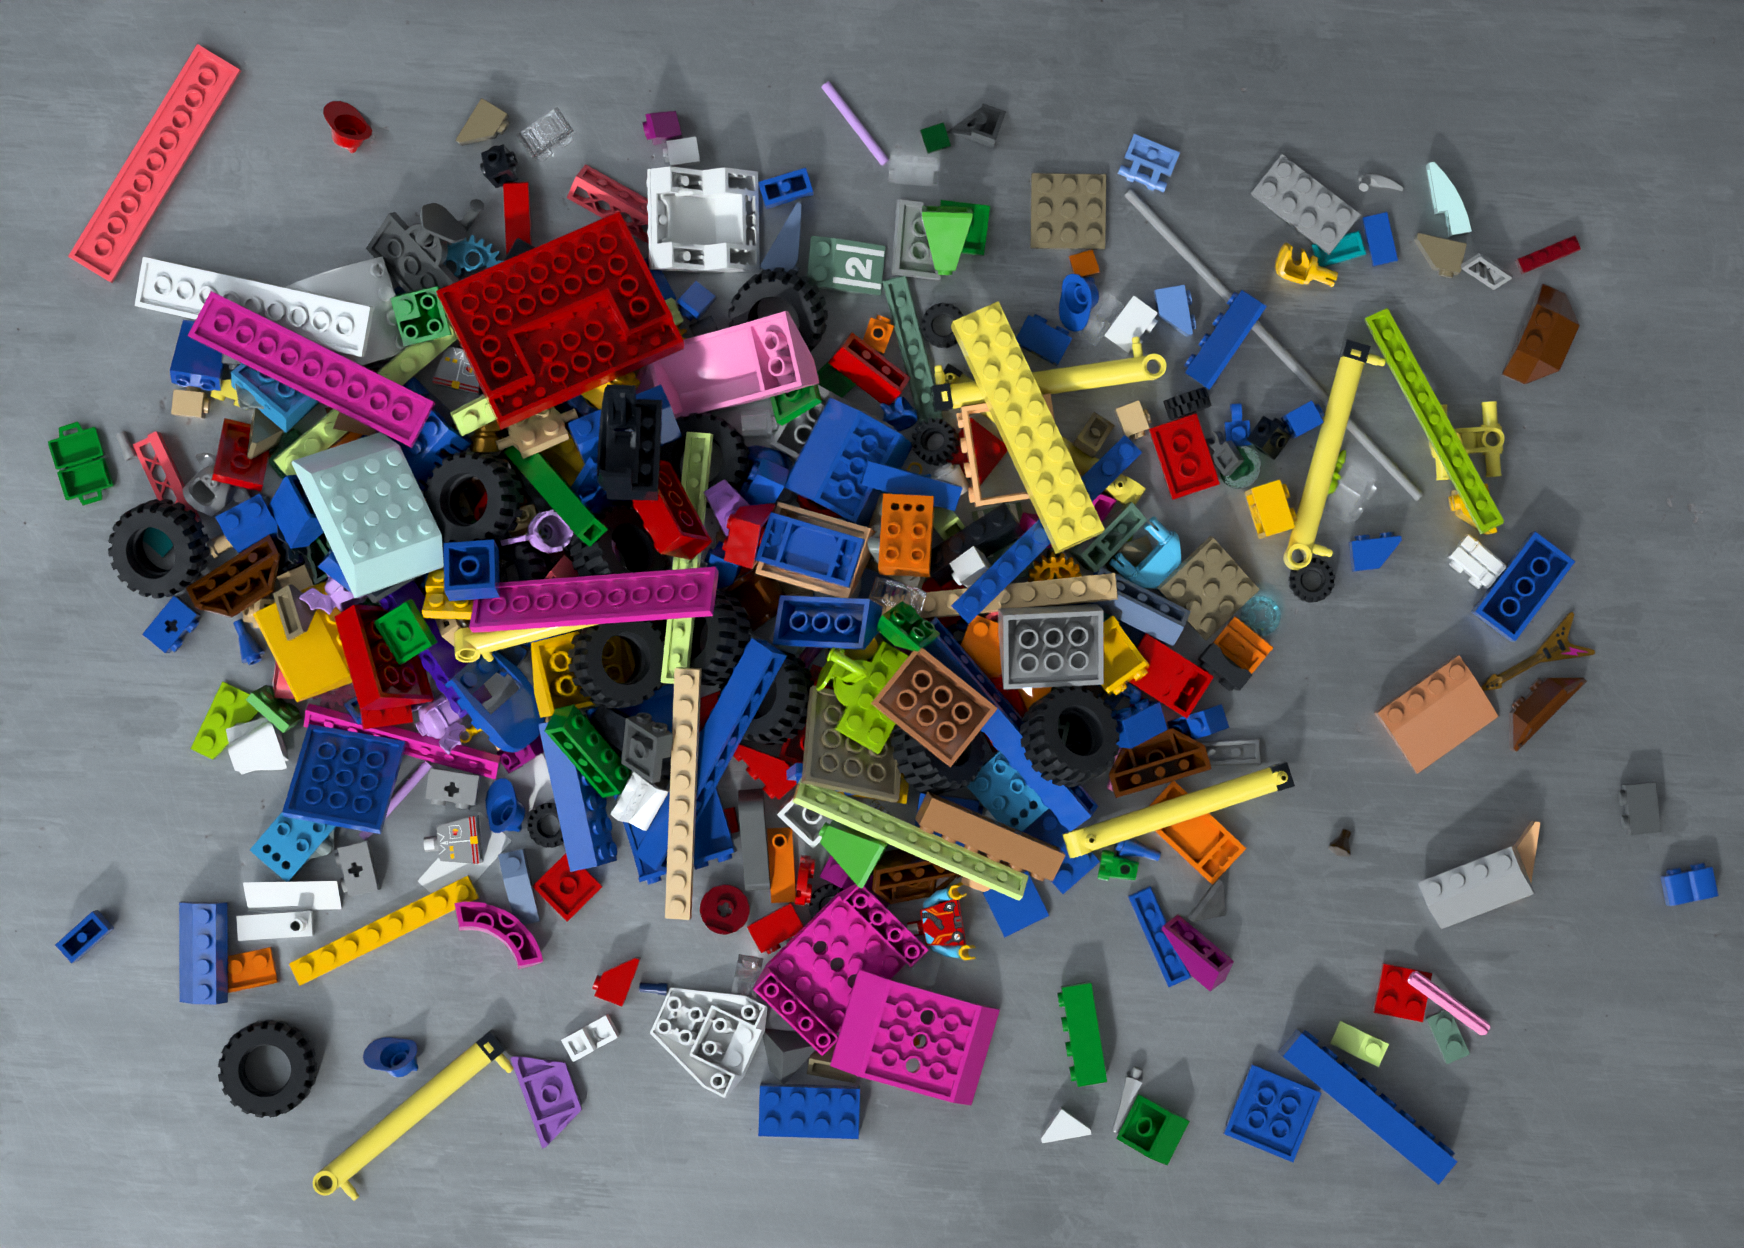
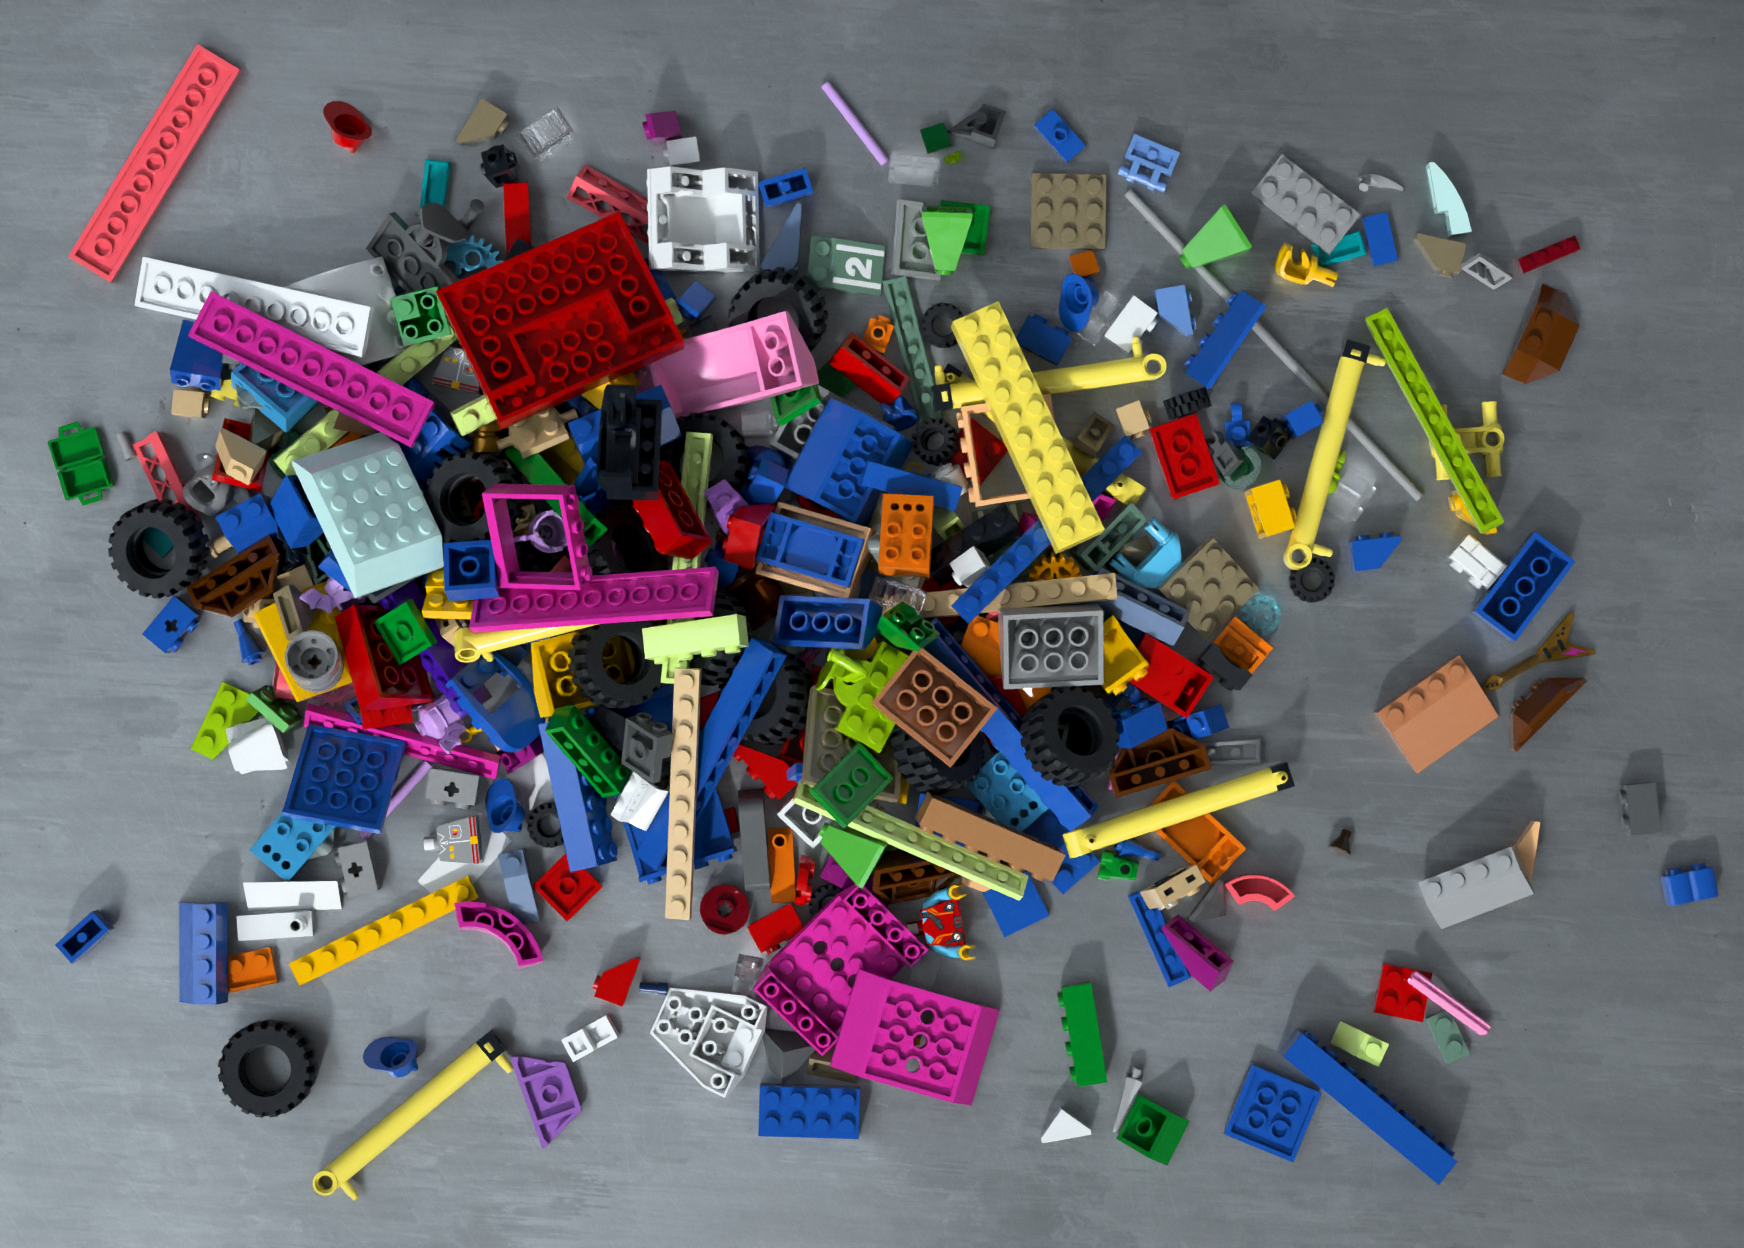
none -> tan slope [215,428,267,485]
none -> light grey wheel [285,630,344,693]
none -> teal tile [419,159,451,209]
none -> dark pink window [482,484,592,590]
none -> yellowish green brick [642,614,749,664]
none -> green tile [809,741,894,828]
none -> clear neon green piece [944,151,962,164]
none -> blue plate [1034,109,1086,163]
none -> tan piece [1140,865,1206,911]
none -> slope [1179,205,1252,269]
none -> coral brick [1223,874,1295,911]

